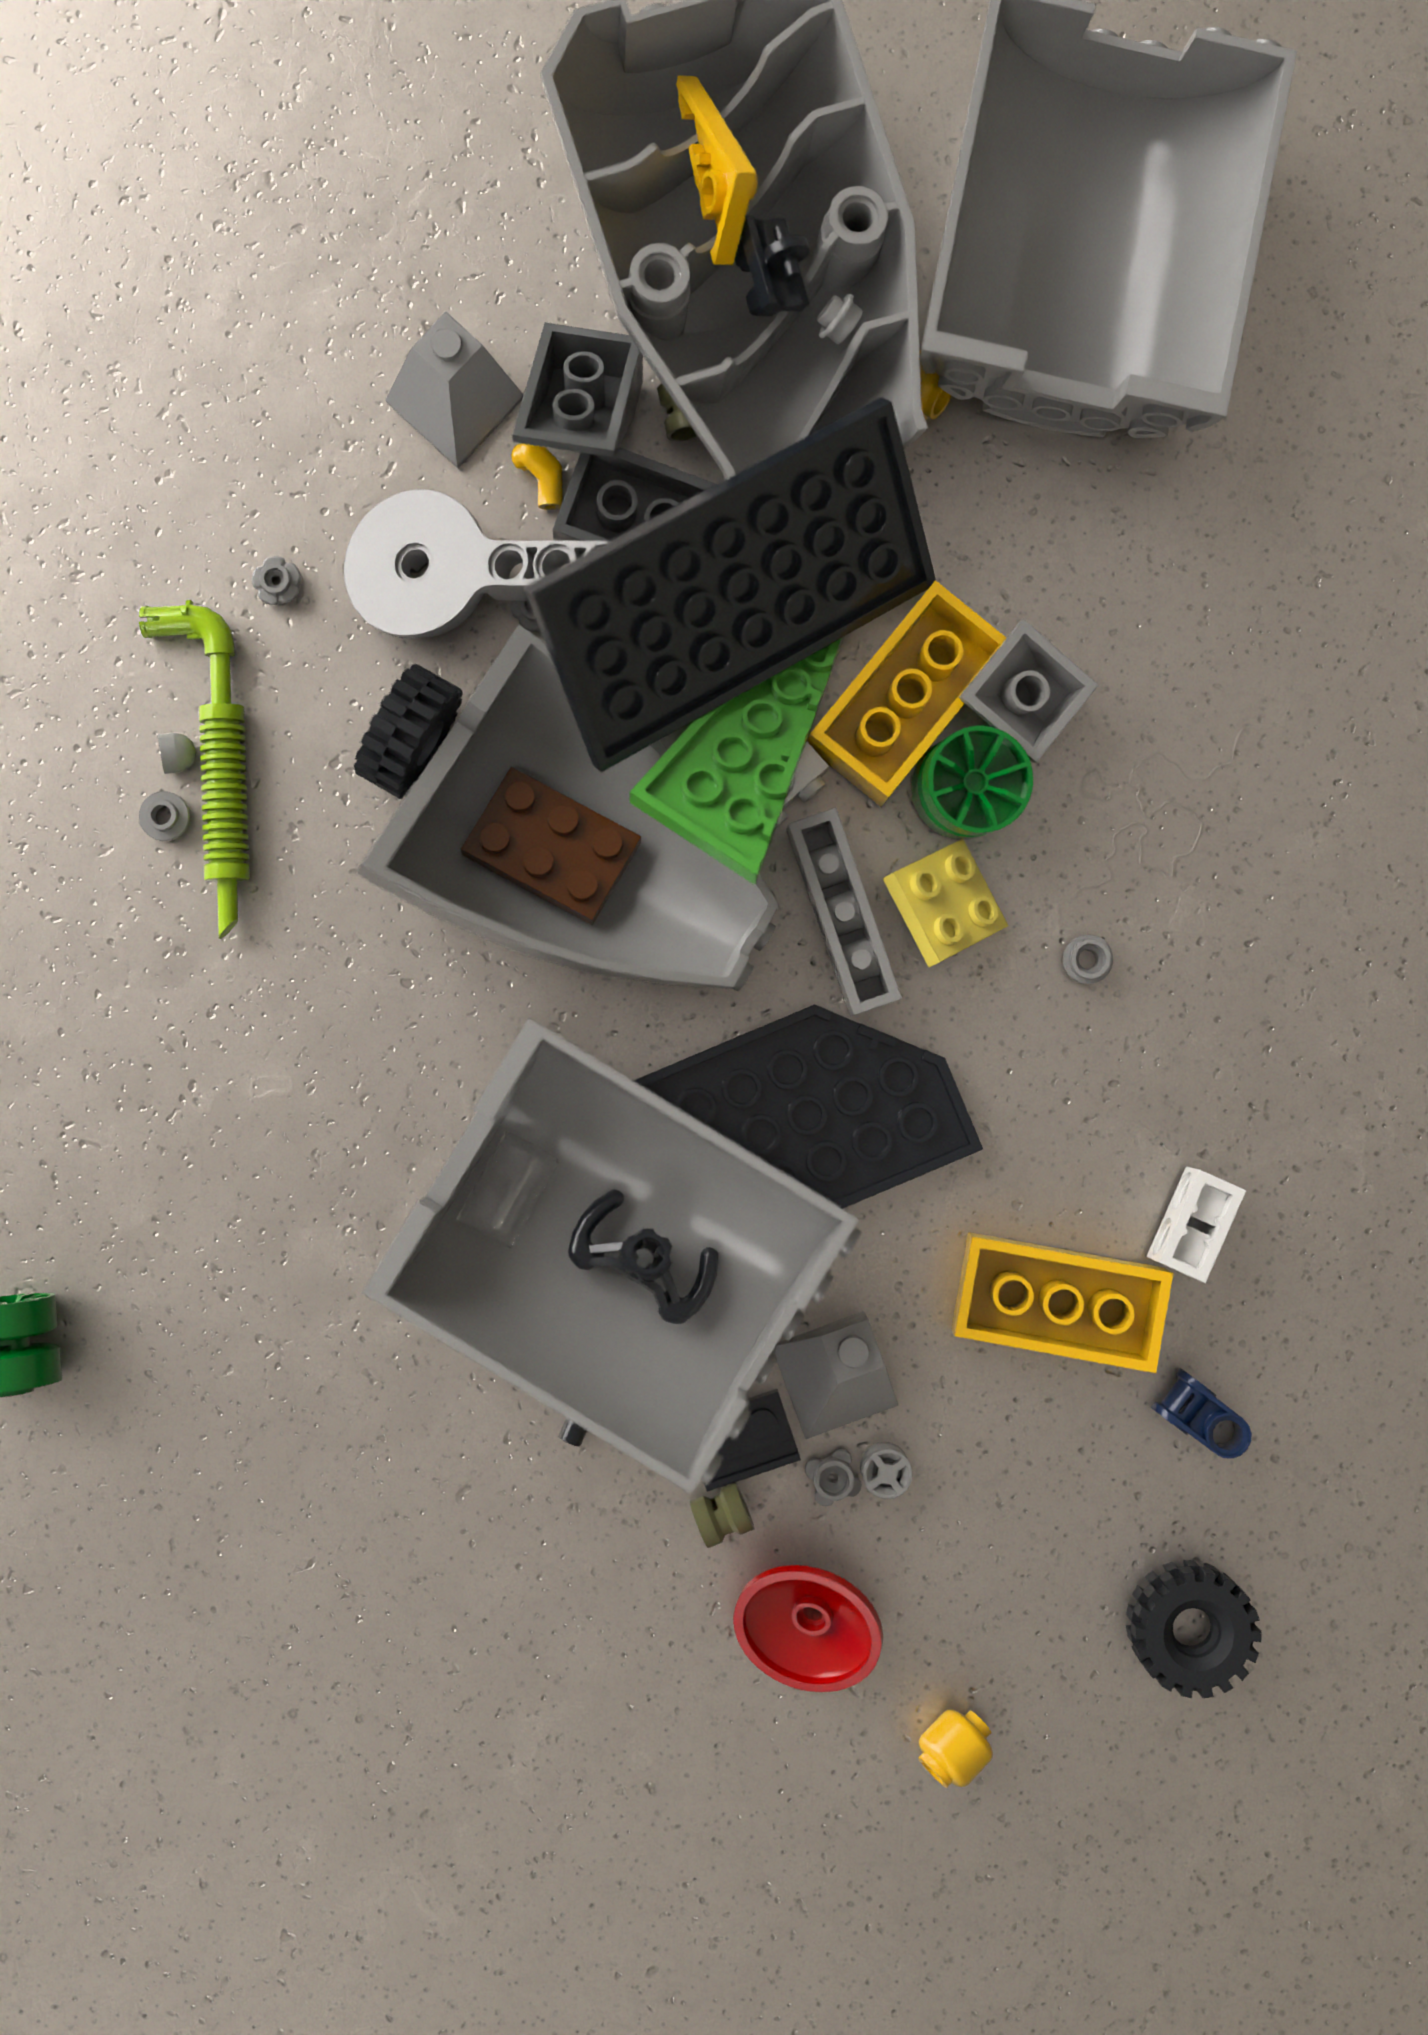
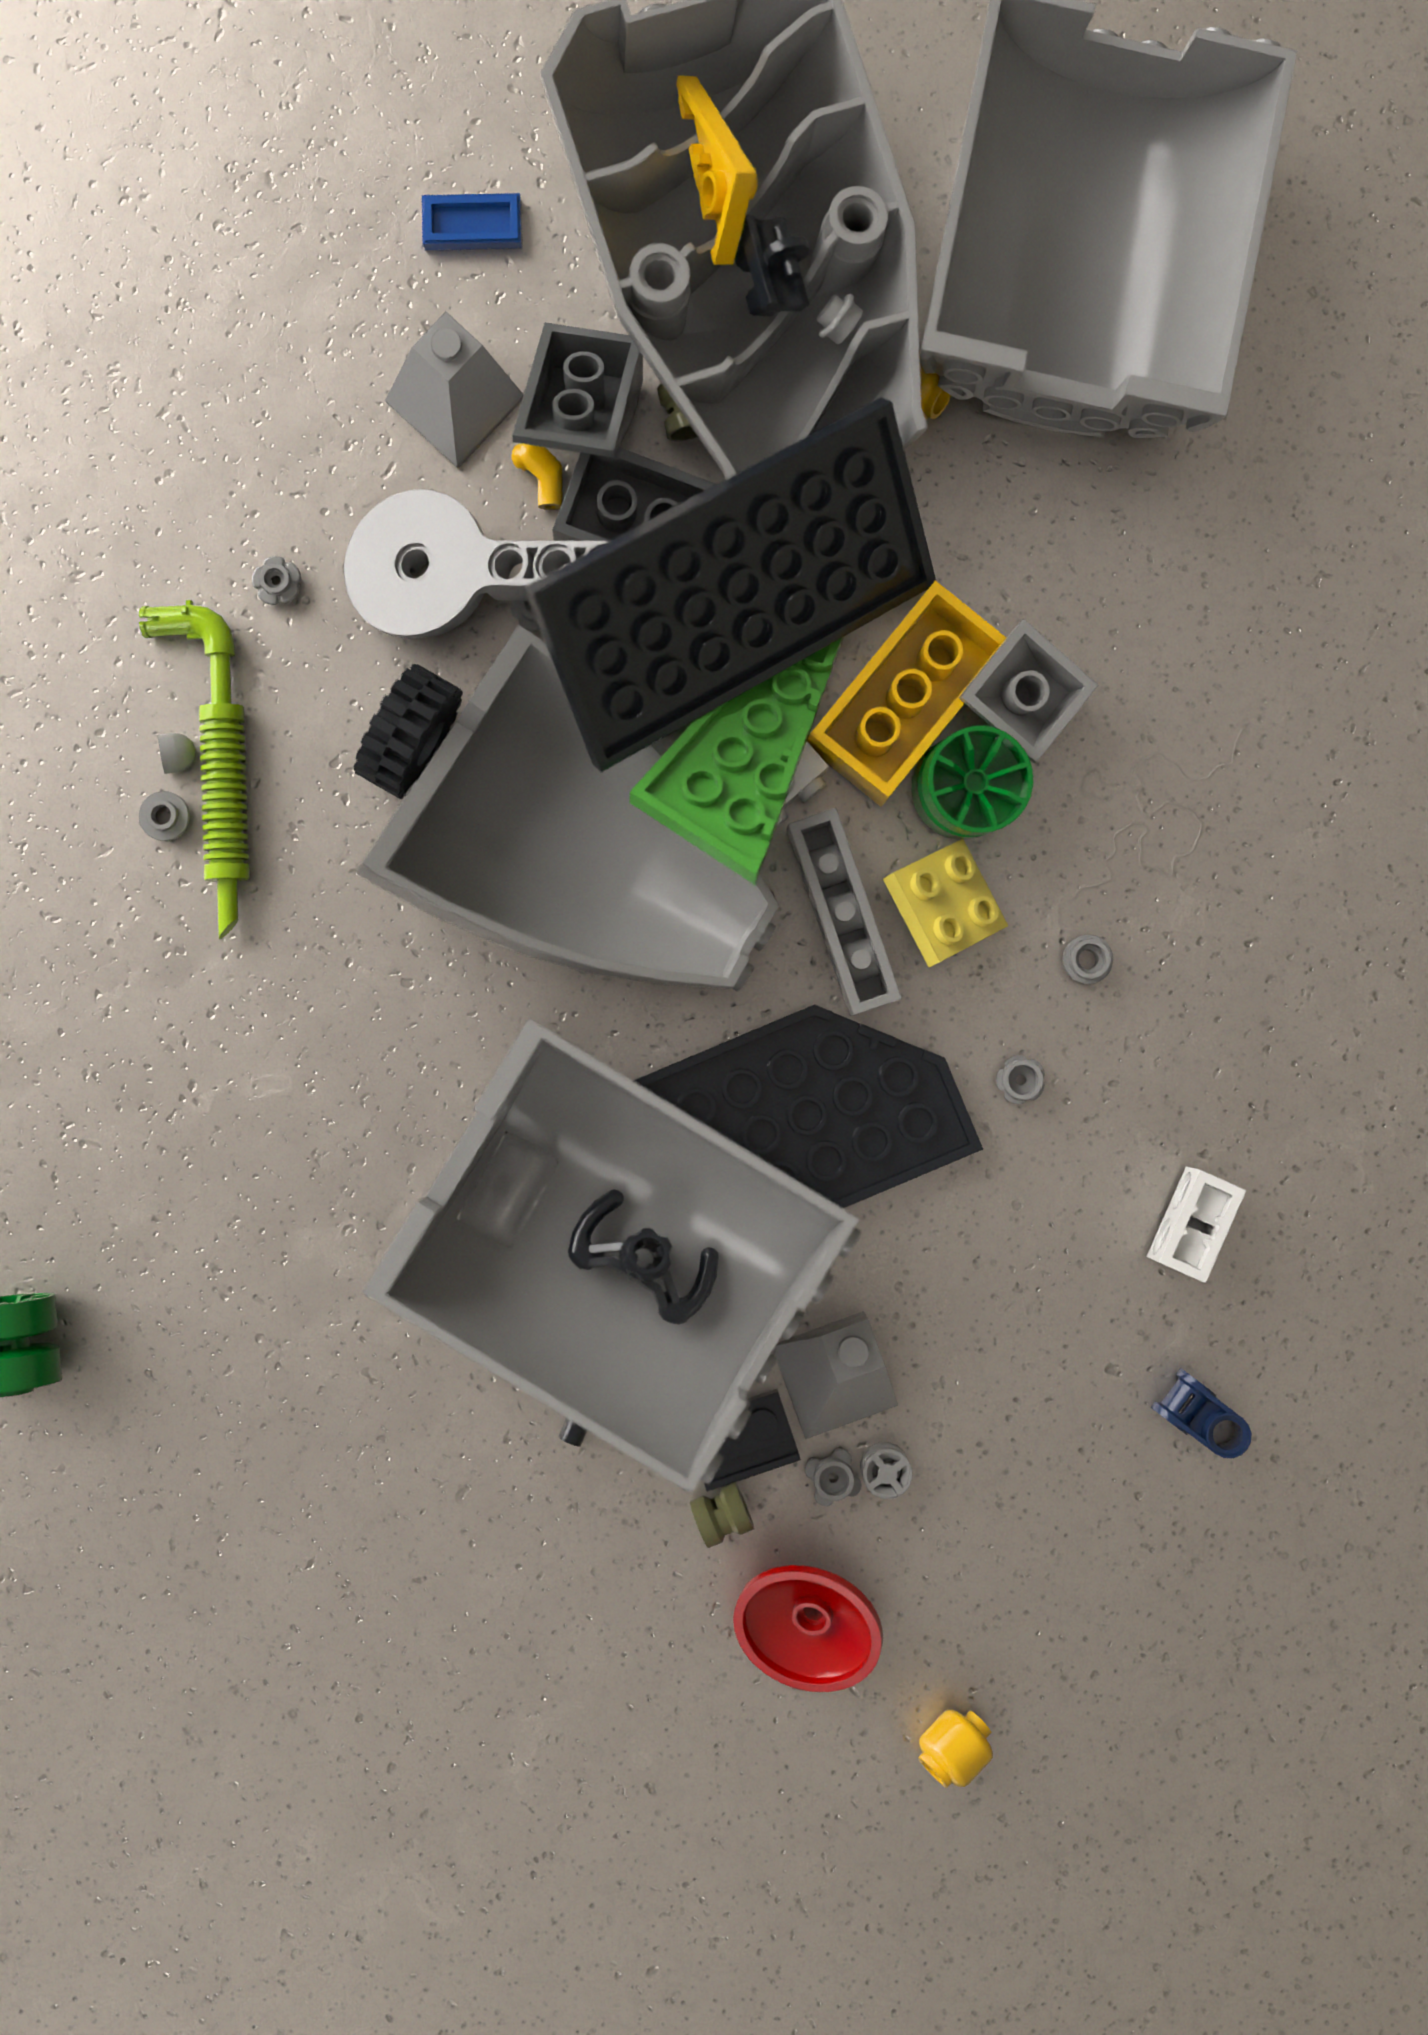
reddish brown plate [461,767,641,926] -> none
yellow brick [951,1232,1173,1373] -> none
black tyre [1126,1560,1262,1699] -> none
none -> blue tile [422,193,522,251]
none -> light grey plate [996,1055,1045,1104]

